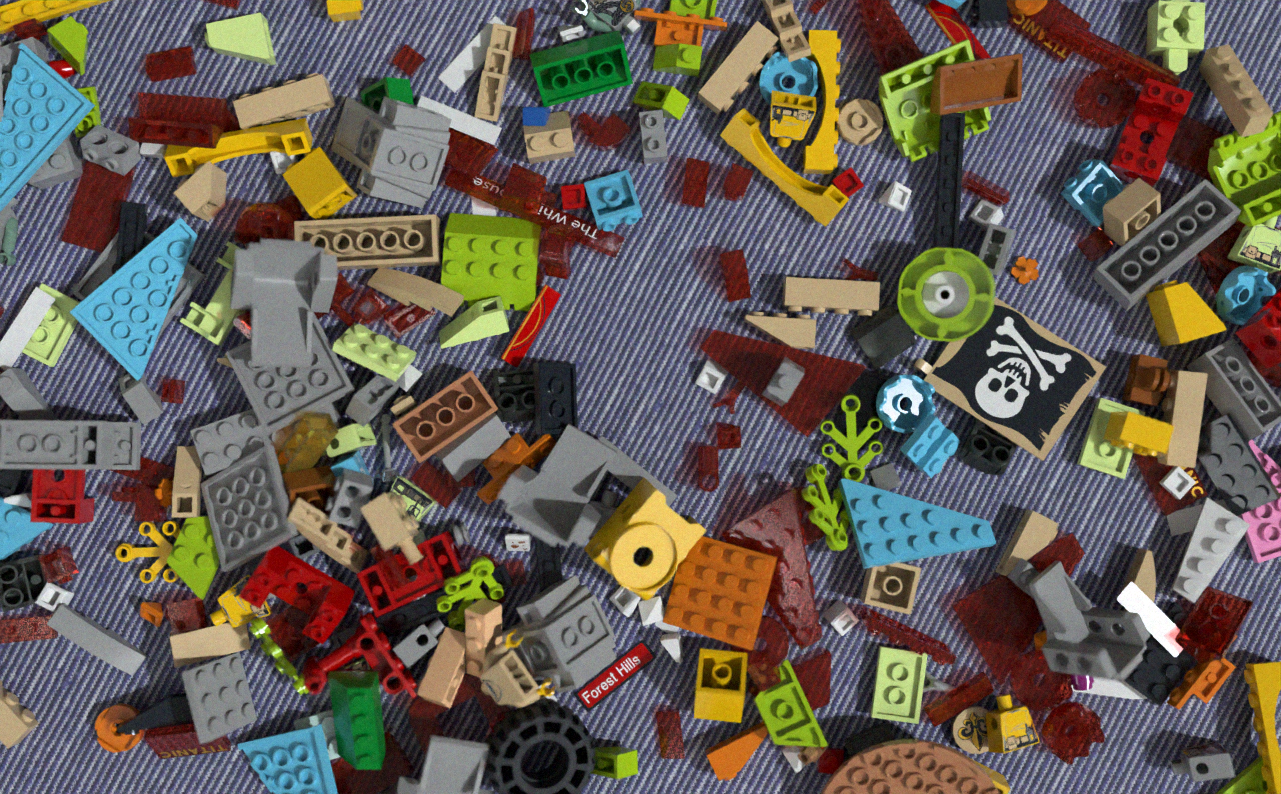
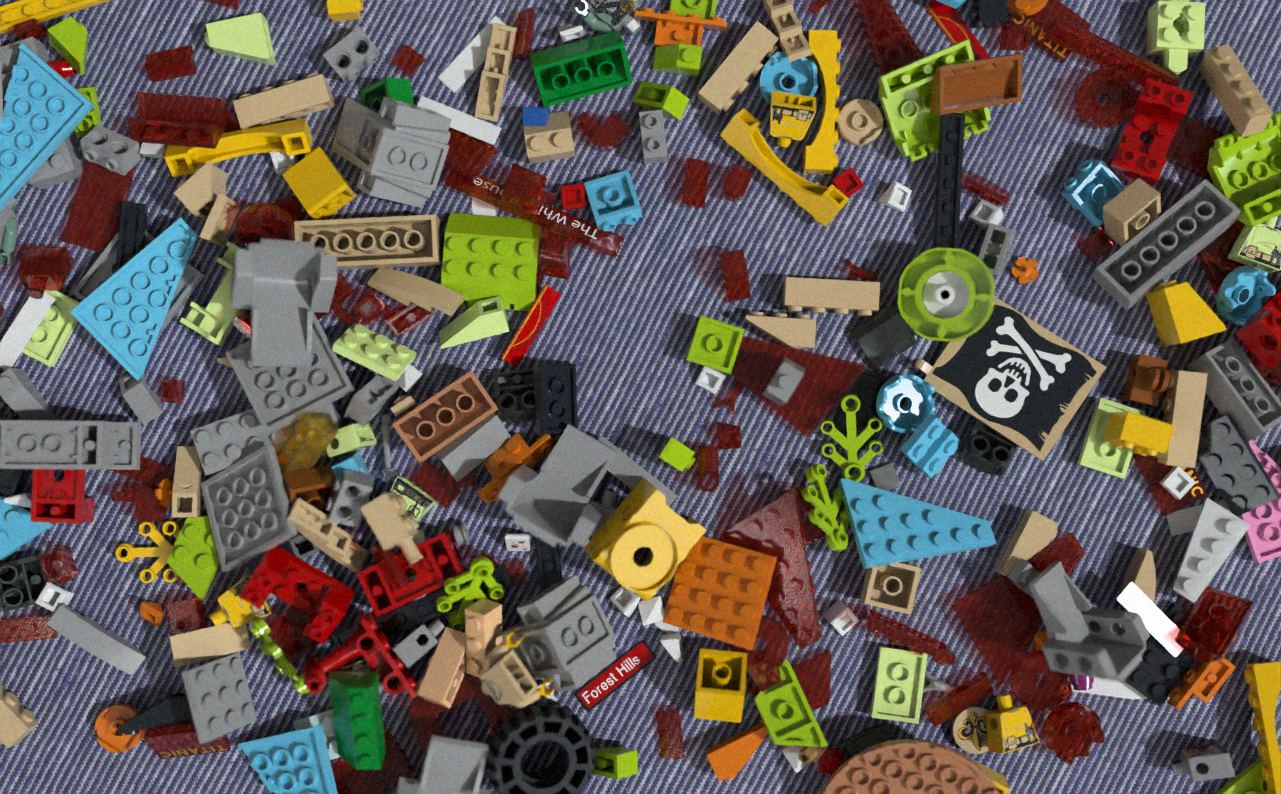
none -> clear red torso [18,246,75,299]
none -> tan plate [199,193,241,247]
none -> light grey brick [323,26,381,83]
none -> lime slope [658,437,696,472]
none -> lime tile [686,315,745,374]
none -> clear red slope [999,25,1031,51]

